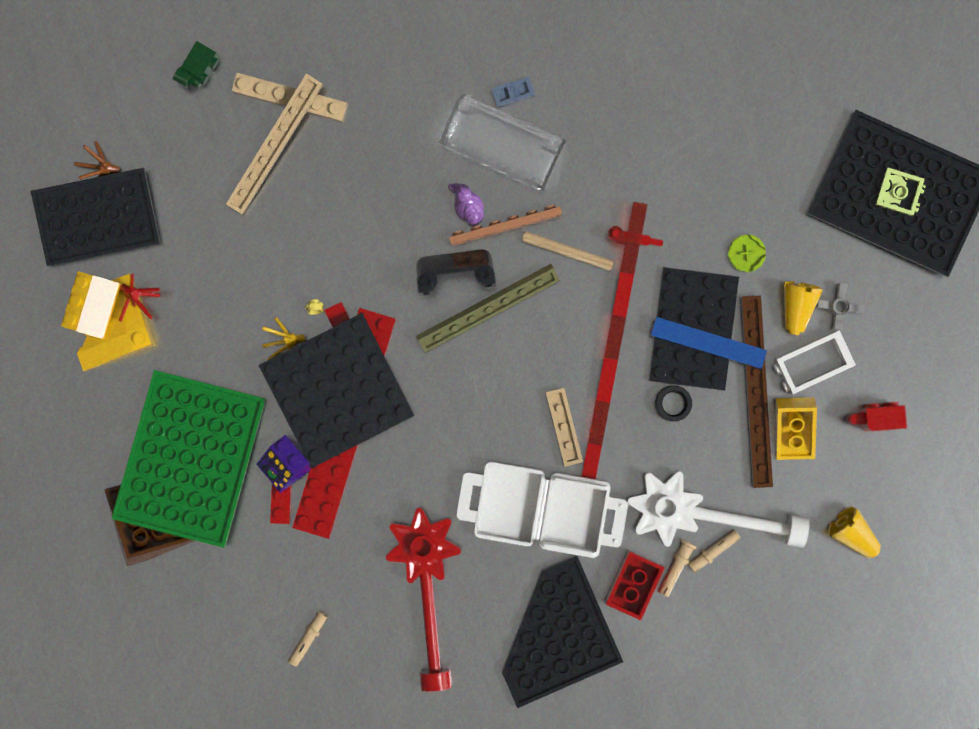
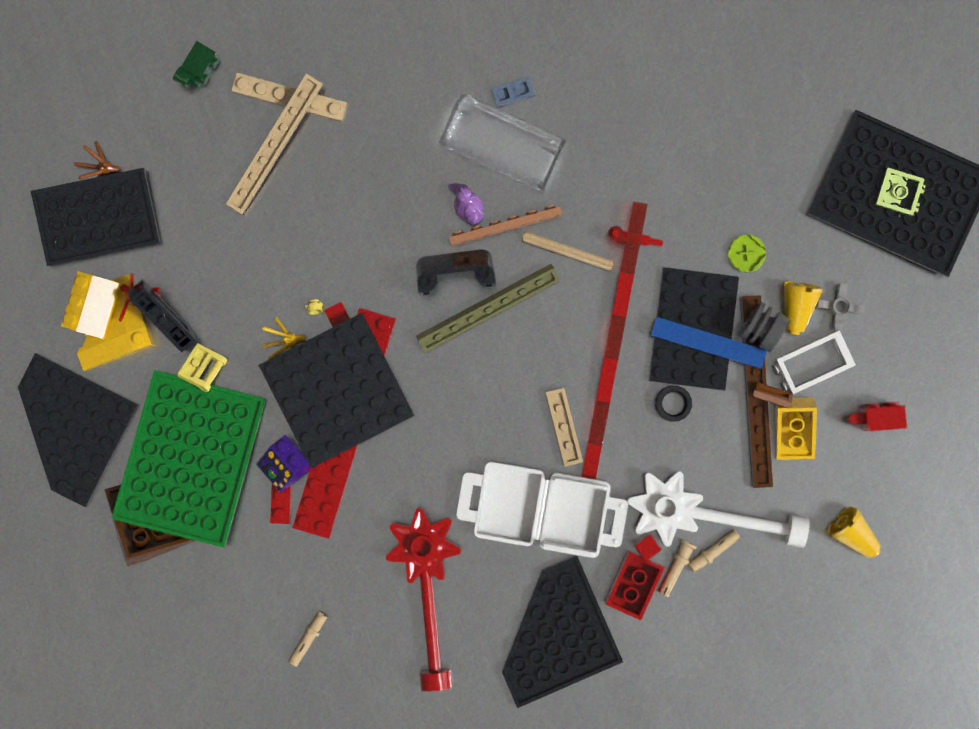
none -> black plate [18,353,139,507]
none -> black brick [128,279,196,353]
none -> light yellow plate [178,343,228,392]
none -> red tile [634,534,662,562]
none -> dark grey wheel [741,302,790,353]
none -> dark orange tile [753,382,793,408]

